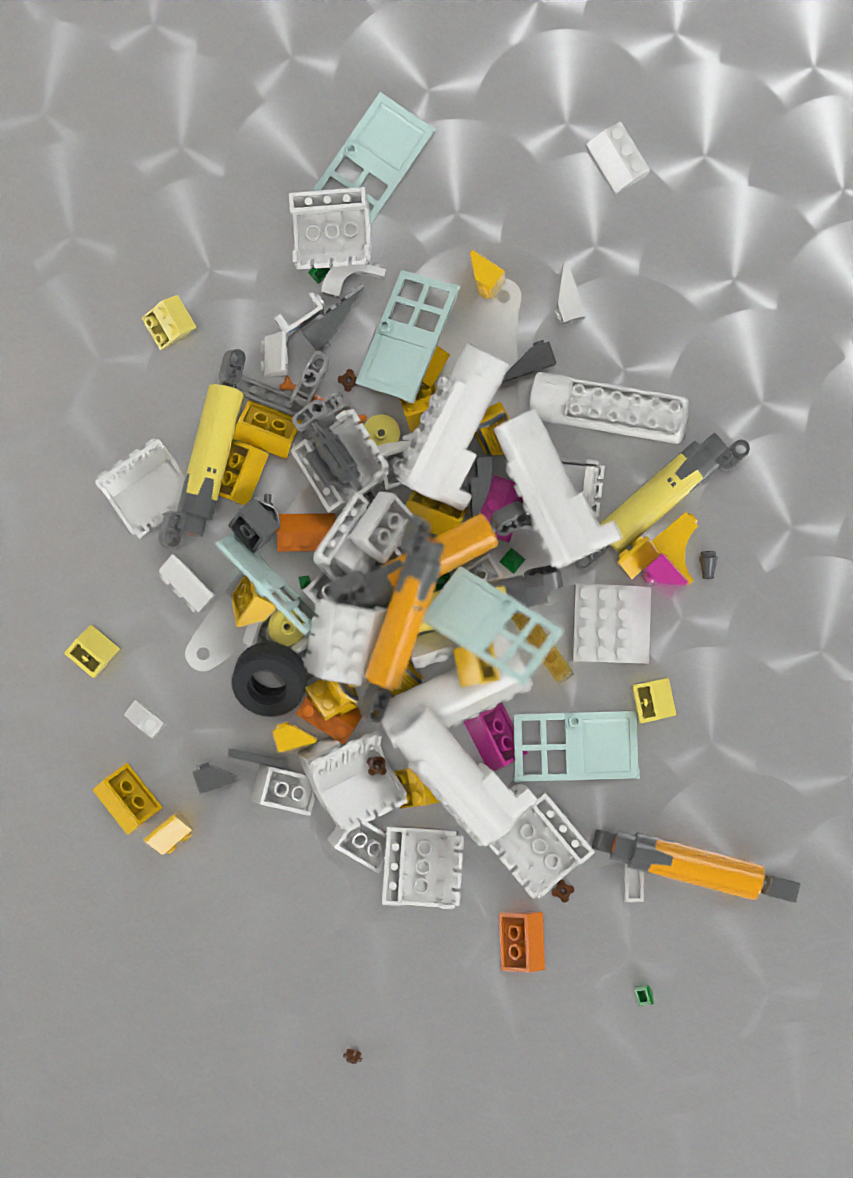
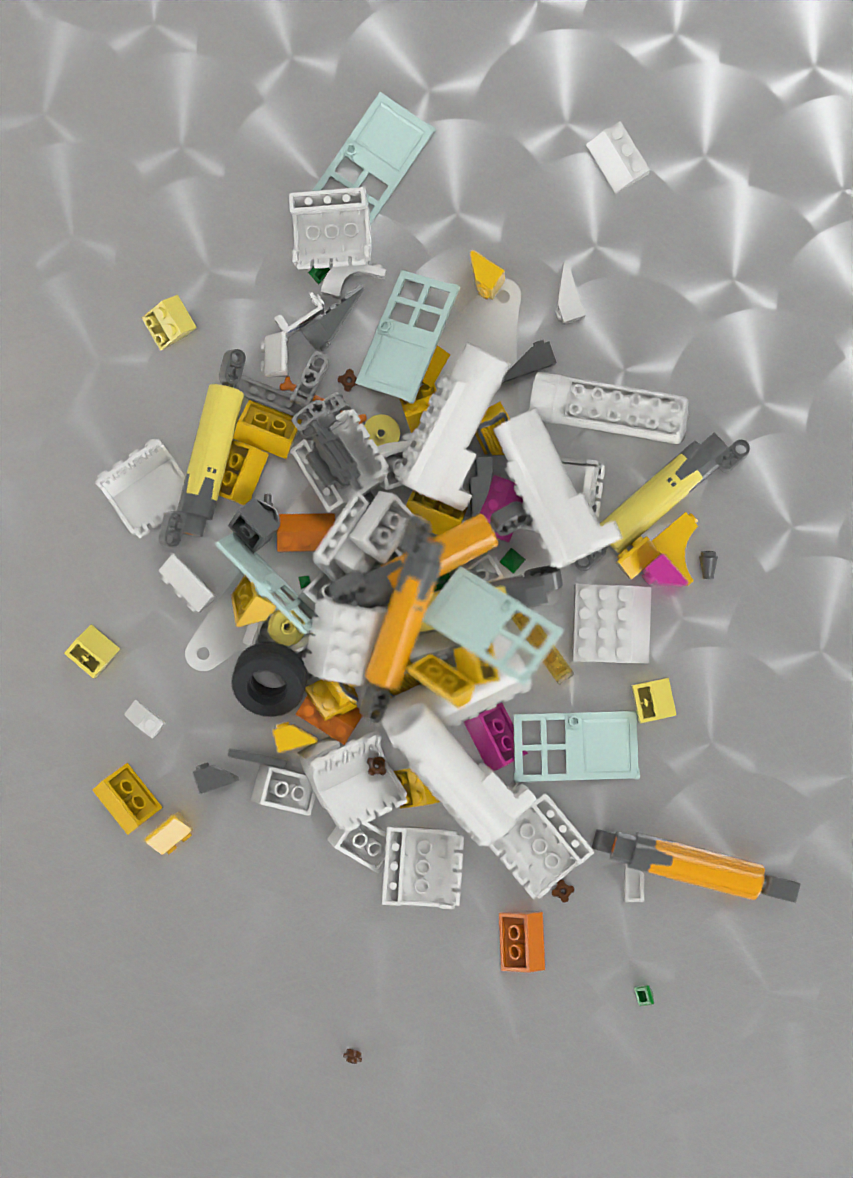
none -> yellow slope [407,653,476,709]

